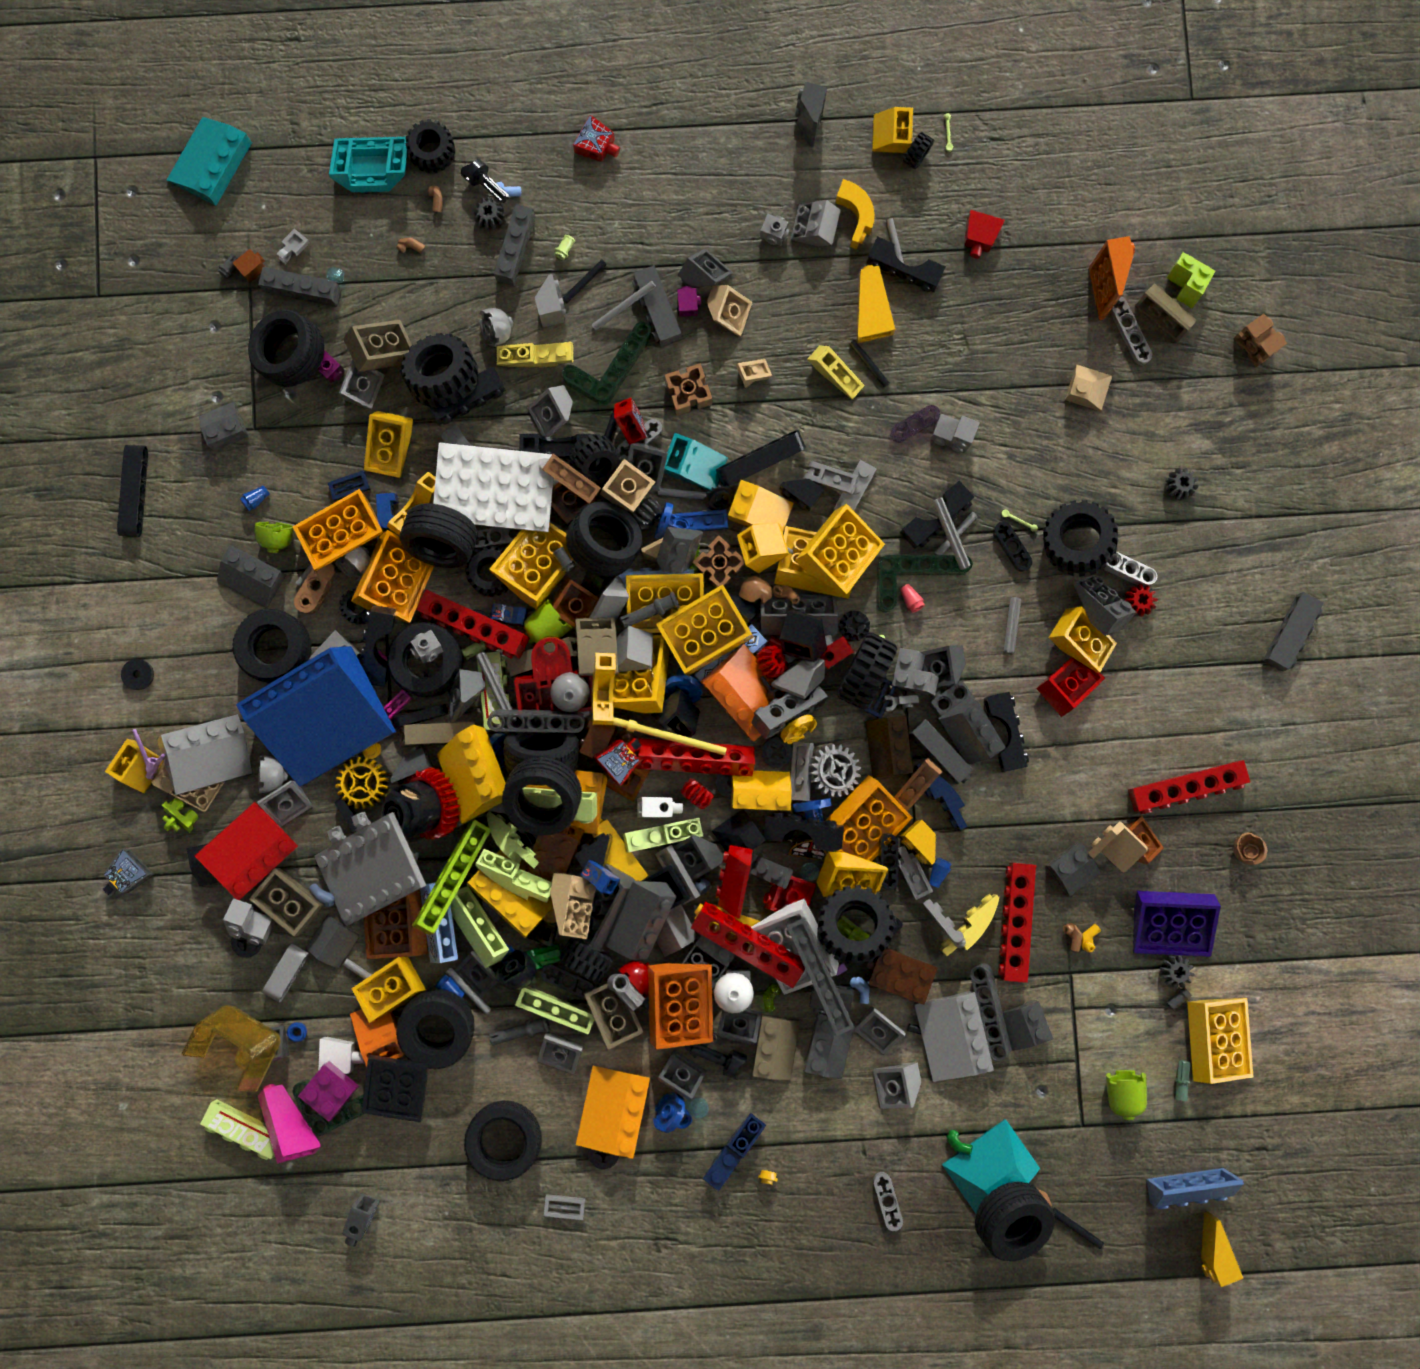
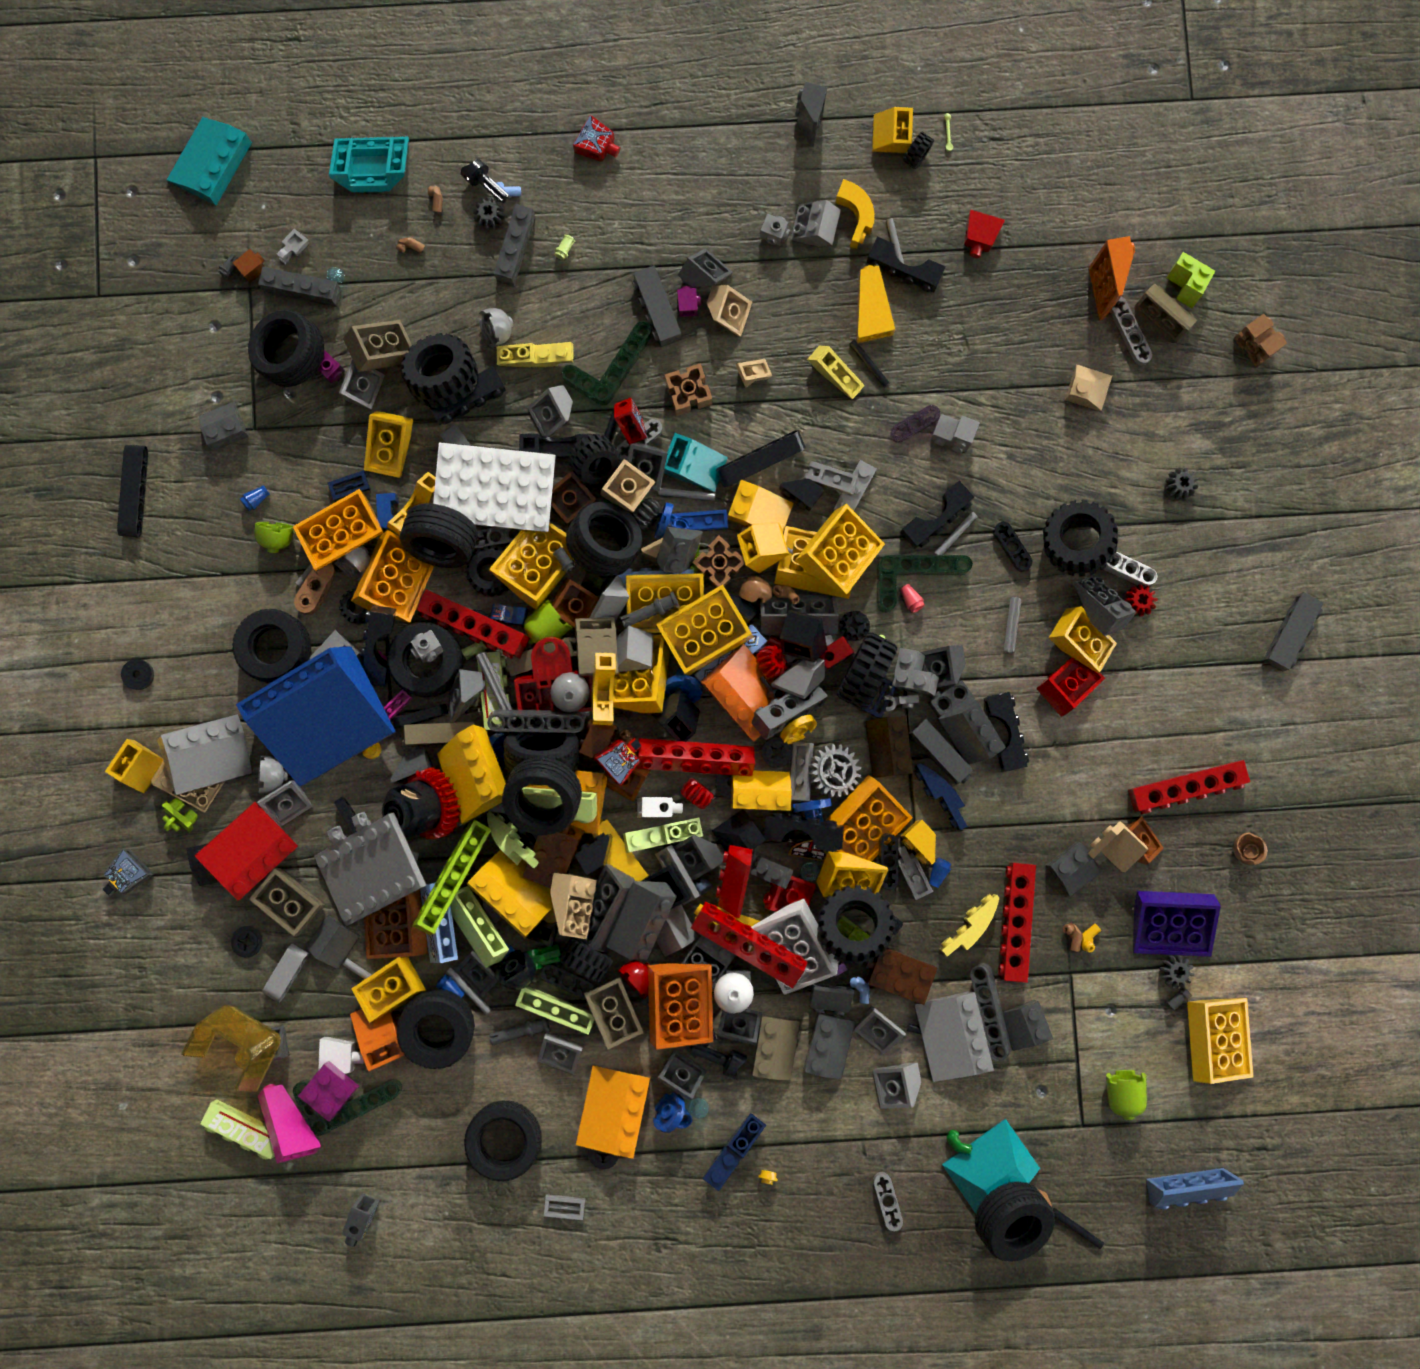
lavender plant [132,729,165,779] -> none
dark grey slope [217,544,286,608] -> none
light grey brick [223,898,274,945] -> none
blue plate [287,1022,307,1042] -> none
sand blue arm [309,884,335,907] -> none
yellow gear [335,757,389,809] -> none
black plate [362,1055,429,1123] -> none
black tyre [405,119,455,173] -> none
yellowish green slope [475,849,552,903] -> none
light grey slope [535,274,566,327] -> none
medium nougat plate [542,454,601,504] -> none
black bar [562,259,606,303] -> none
blue leg [581,860,620,894] -> none
light grey bar [592,281,656,330] -> none
light grey piece [607,974,645,1011] -> none
light yellow bar [613,717,727,755] -> none
black gear [704,484,734,511] -> none
clear neon green arm [763,984,782,1012] -> none
dark grey plate [786,917,855,1036] -> none
medium nougat plate [894,759,942,811] -> none
light grey plate [923,899,966,948] -> none
light grey axle [933,498,970,570] -> none
yellowish green hinge [1001,510,1038,532] -> none
sand green axle [1175,1060,1191,1101] -> none
yellow slope [1201,1211,1244,1287] -> none

